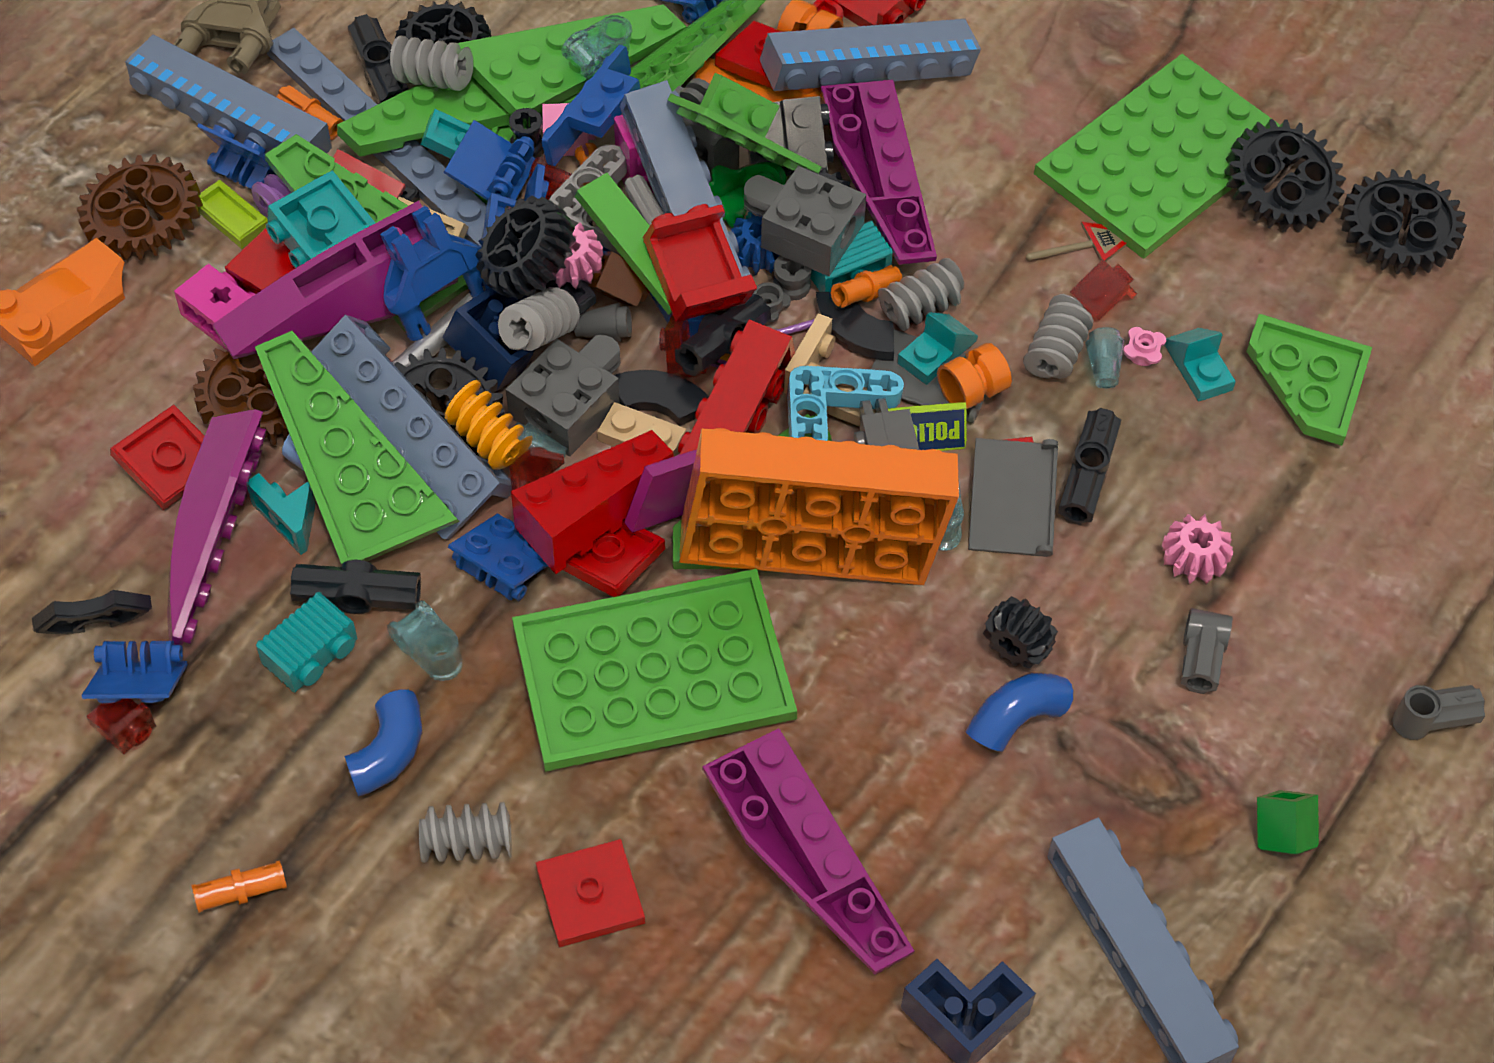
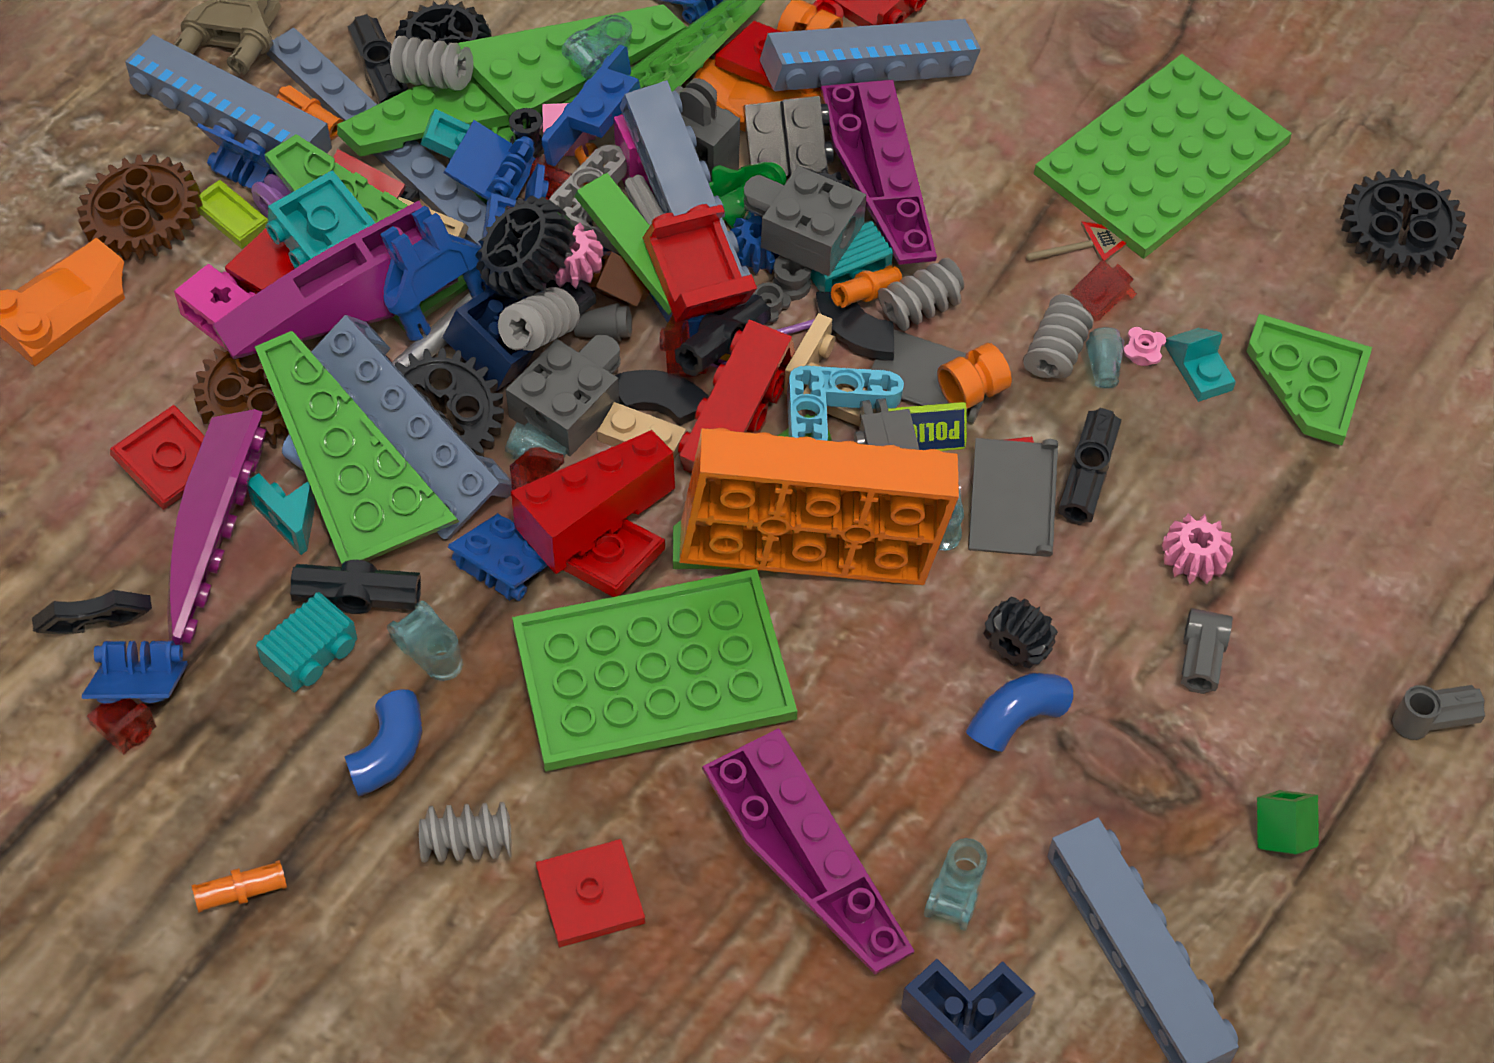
light orange piece [445,380,533,470] -> none
magenta tile [624,449,697,533] -> none
bright green bracket [667,73,822,174] -> none
teal slope [897,312,978,385] -> none
black gear [1224,119,1346,232] -> none
none -> clear light blue piece [924,838,988,931]

